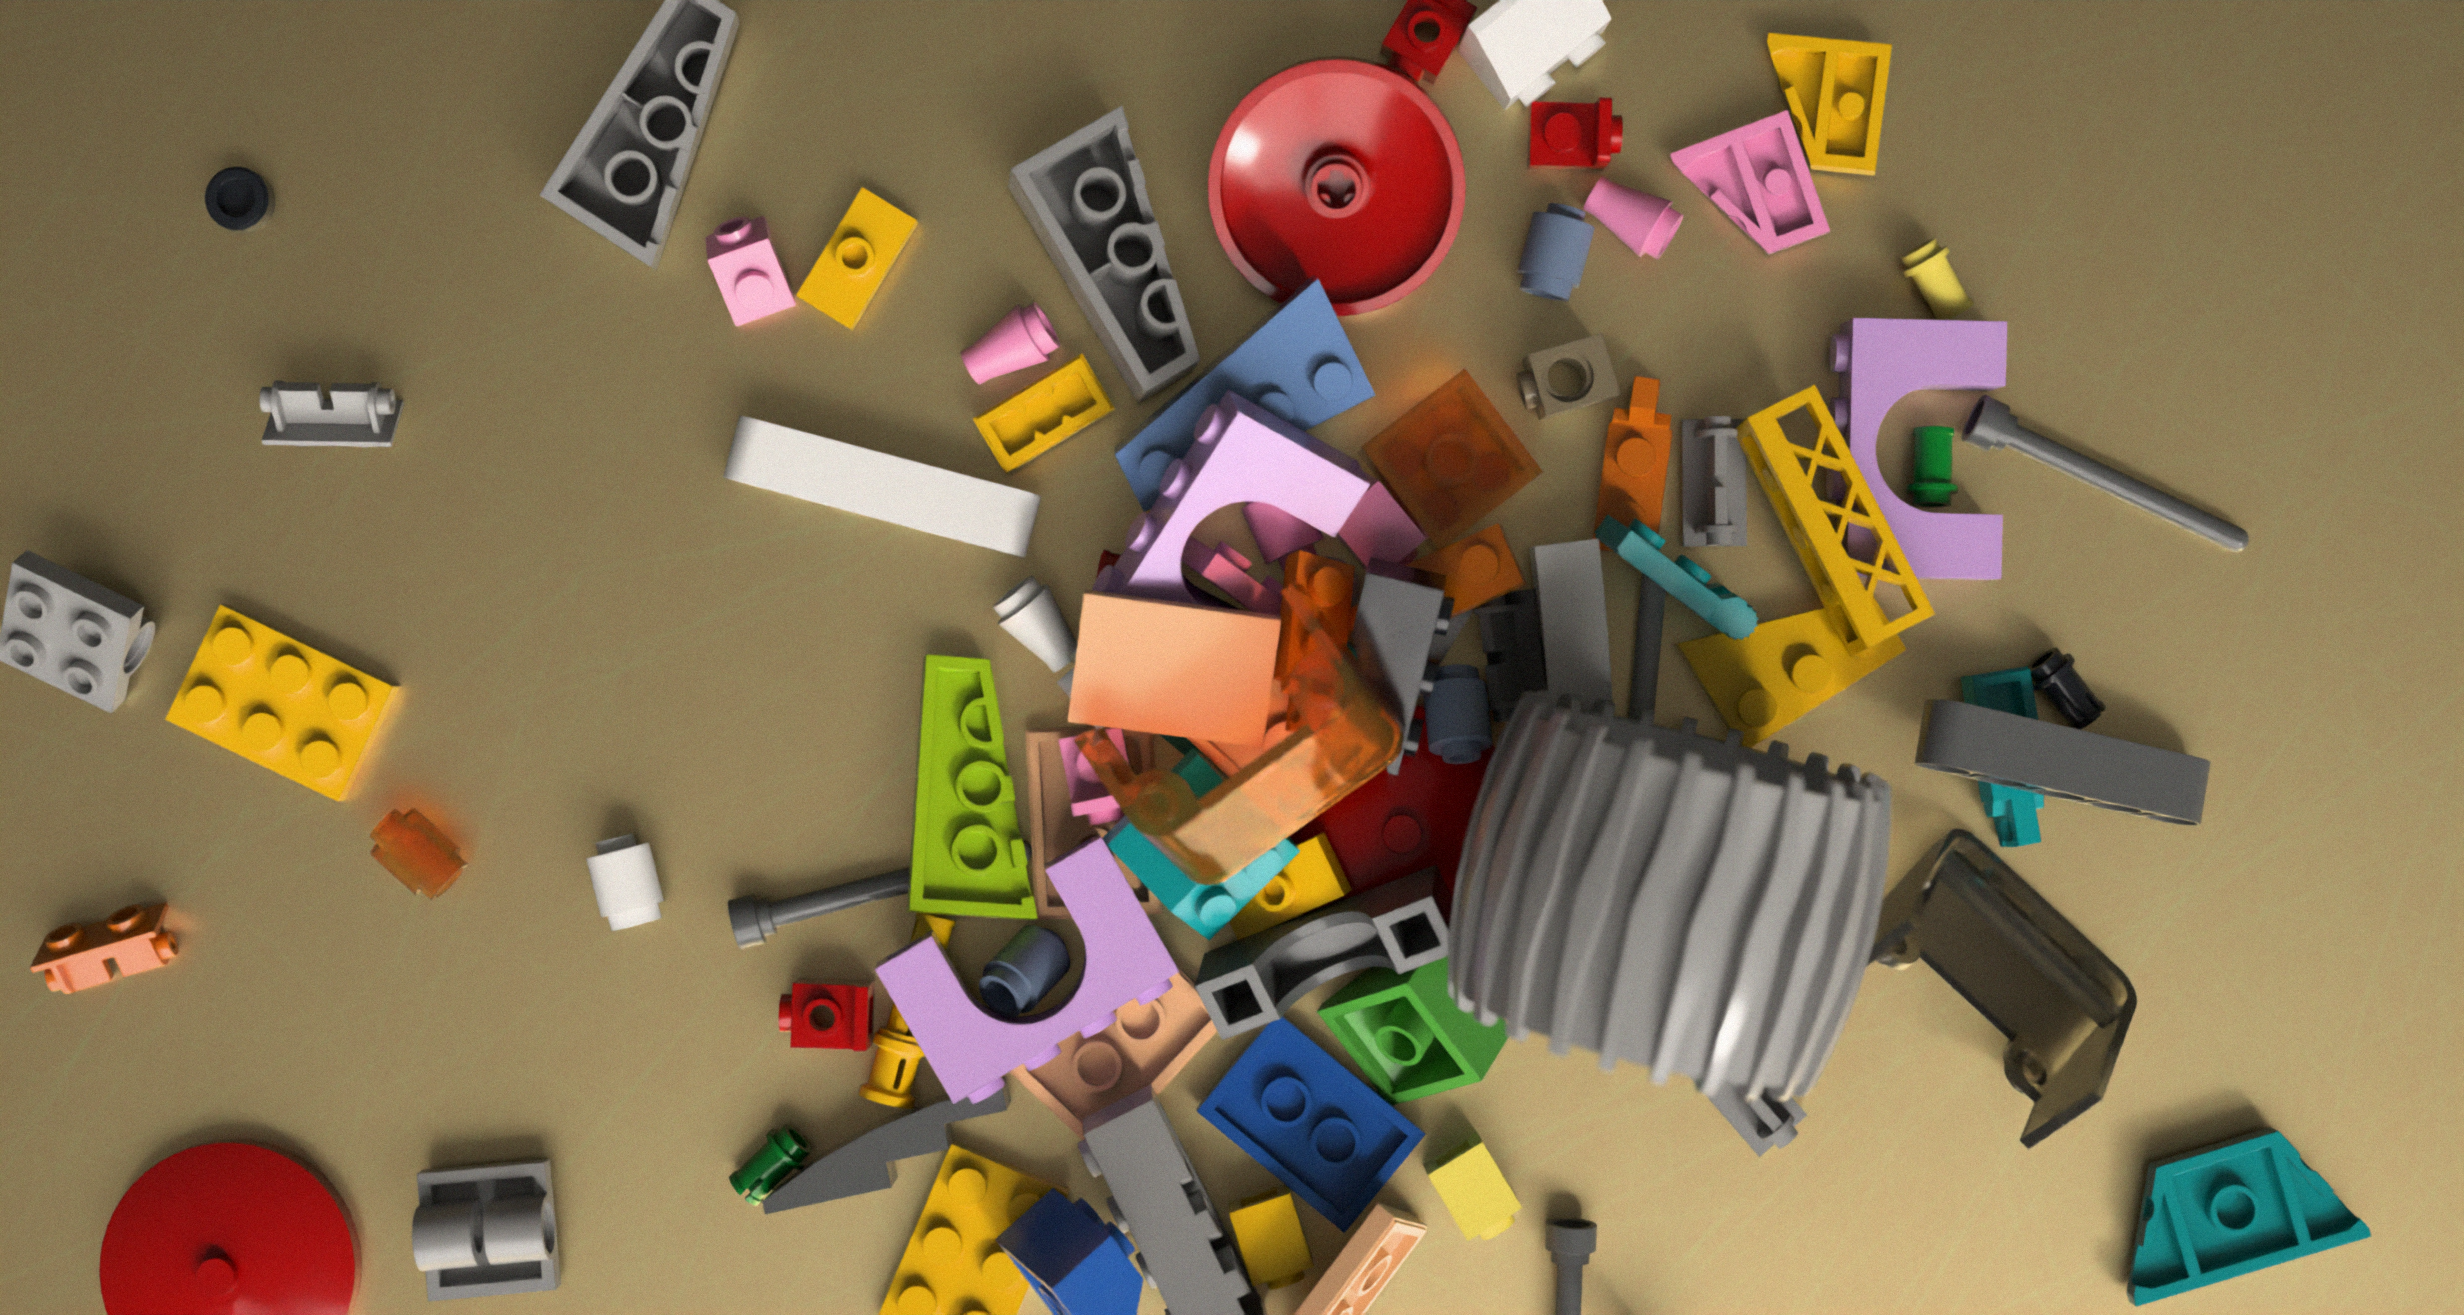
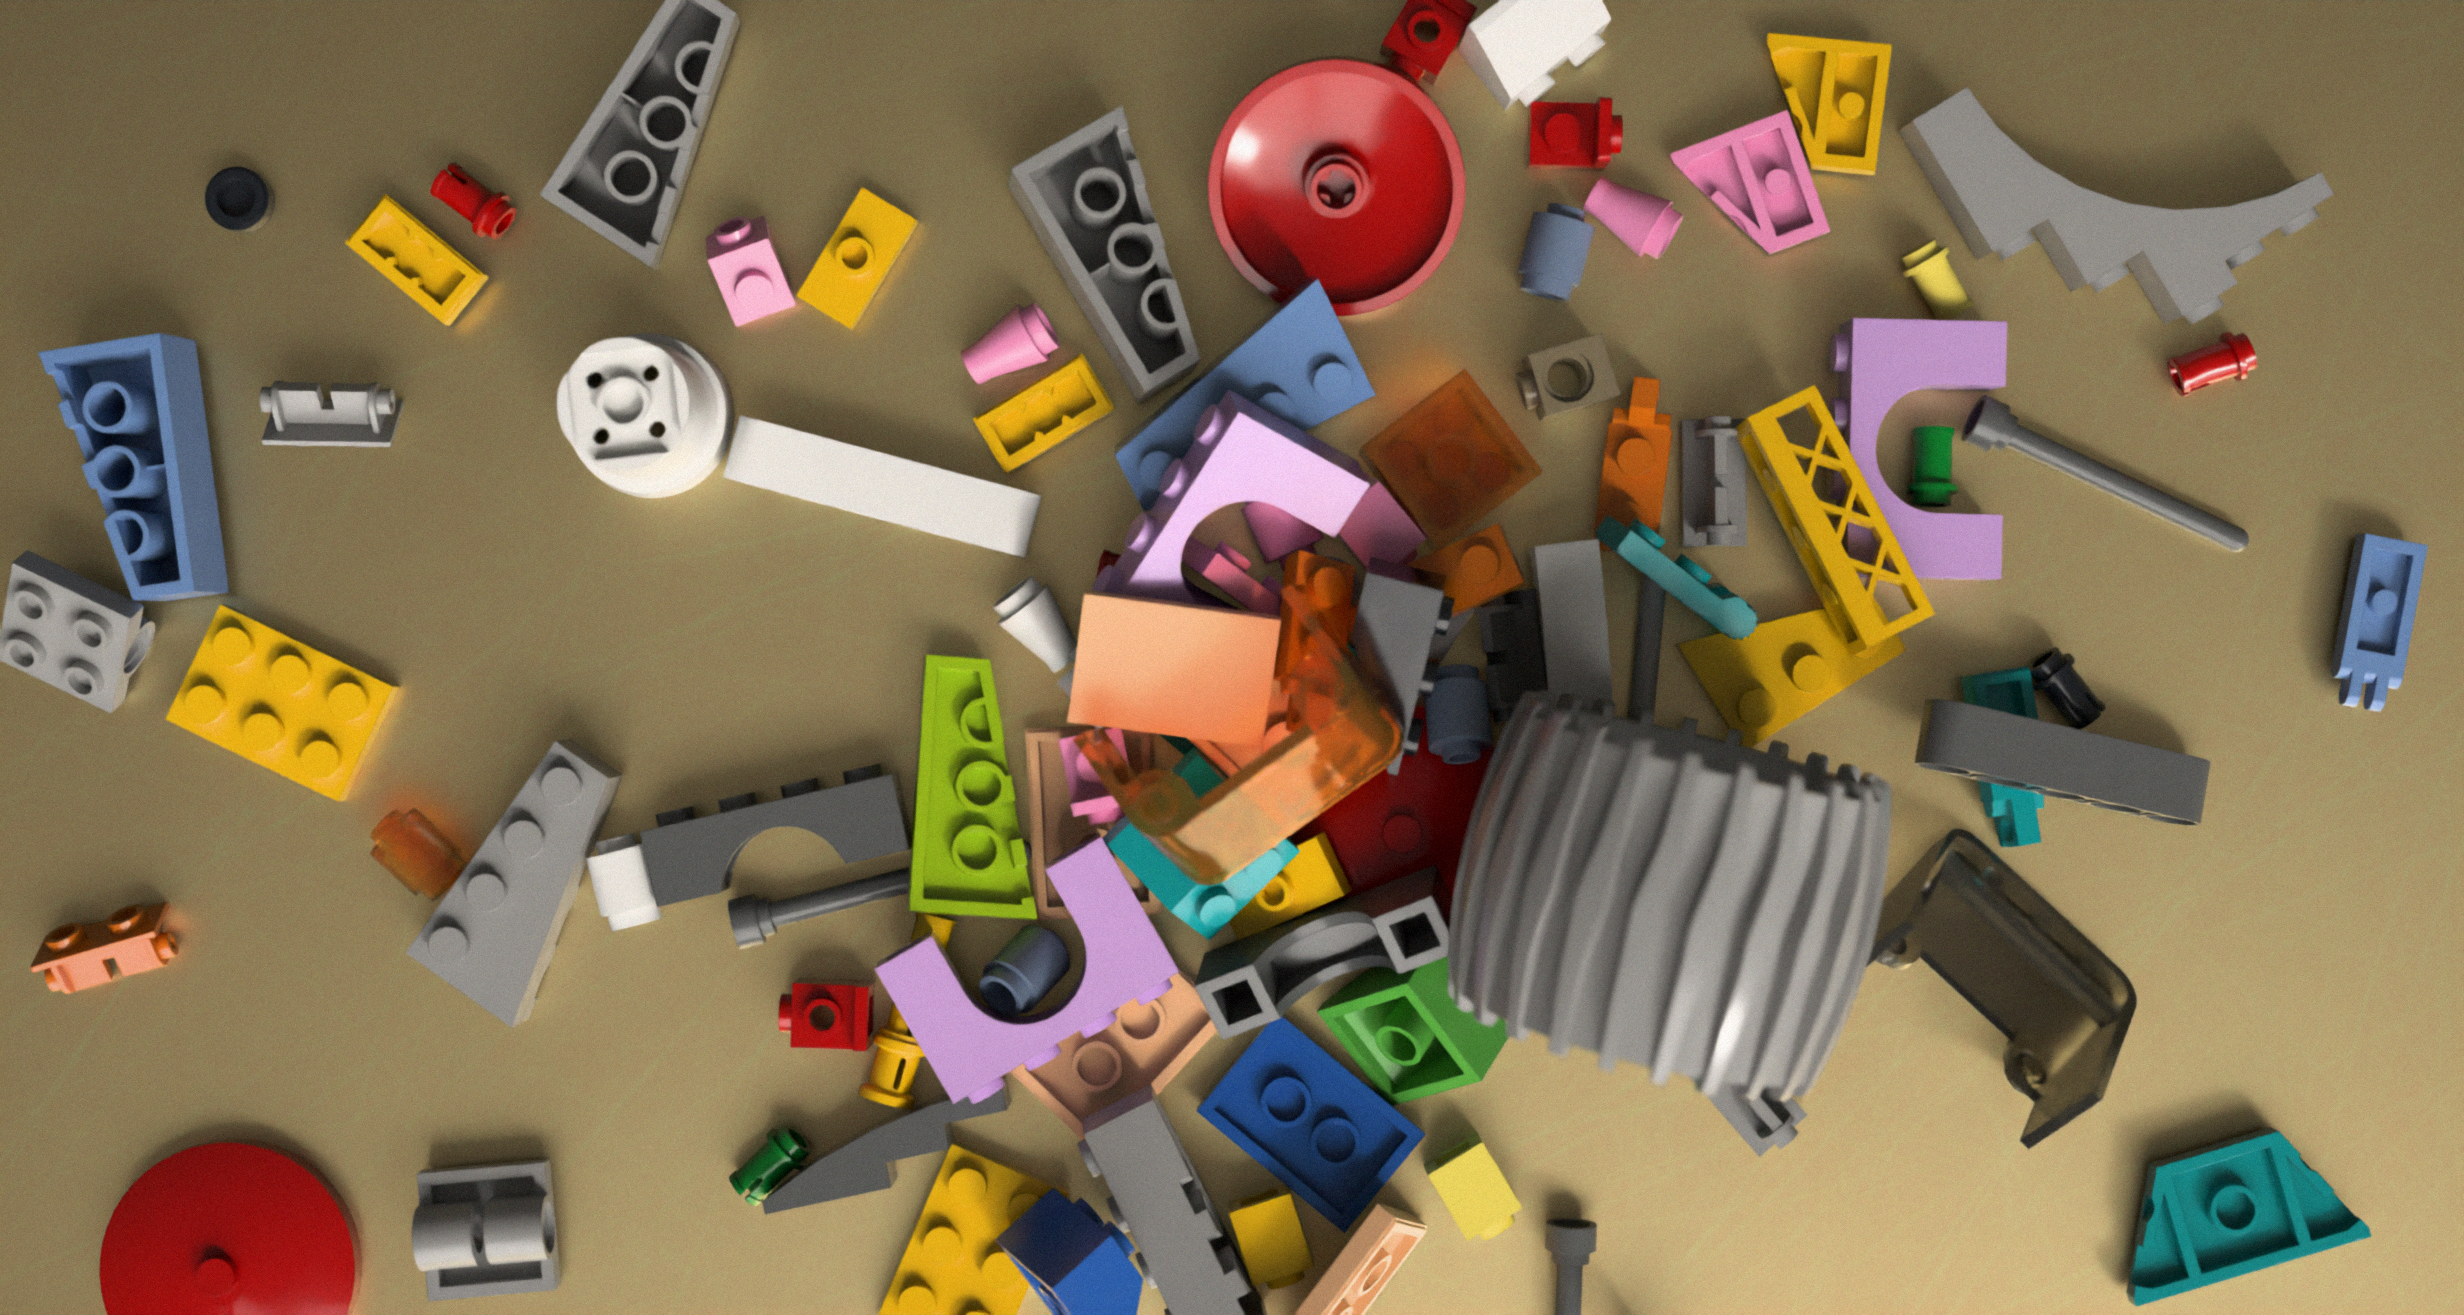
none -> medium blue wedge [38,333,229,601]
none -> yellow plate [345,193,489,326]
none -> light grey wedge [406,739,623,1028]
none -> red pin [430,162,517,239]
none -> white piece [557,333,734,498]
none -> dark grey arch [640,763,912,907]
none -> light grey arch [1898,87,2334,325]
none -> red pin [2167,332,2257,397]
none -> medium blue hinge [2331,533,2428,712]

